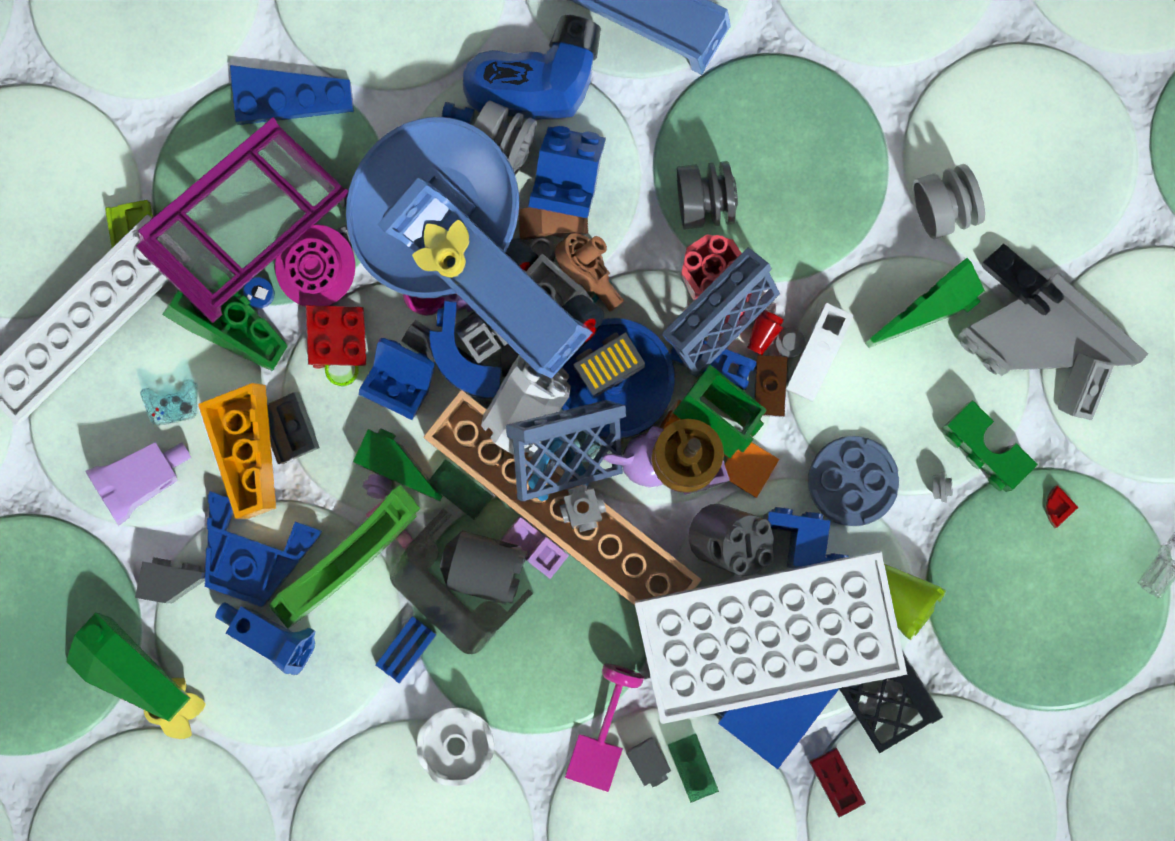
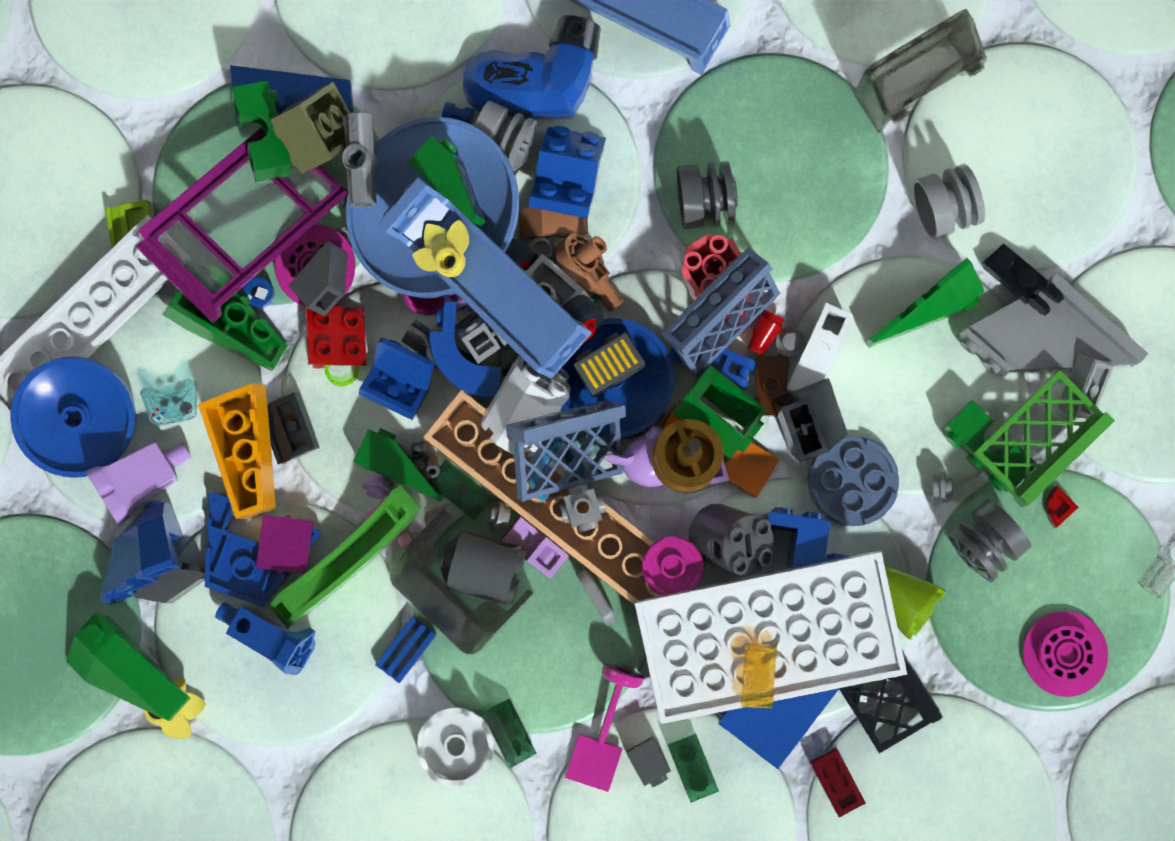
none -> blue dish [10,356,136,478]
none -> blue brick [100,500,184,605]
none -> green arch [231,80,292,182]
none -> magenta piece [256,515,314,574]
none -> olive brick [270,82,350,174]
none -> dark grey slope [288,241,348,317]
none -> light grey piece [342,112,379,208]
none -> green slope [407,135,485,227]
none -> dark grey arm [411,440,440,478]
none -> clear green plate [482,698,537,768]
none -> light grey plate [487,502,511,532]
none -> light grey tile [576,569,617,626]
none -> dark pink tile [642,536,704,596]
none -> clear yellow tile [741,643,777,709]
none -> black slope [772,378,848,463]
none -> clear smoke windscreen [854,9,987,133]
none -> flat silver wheel [948,500,1031,582]
none -> bright green fence [972,370,1115,507]
none -> dark pink wheel [1023,611,1108,697]

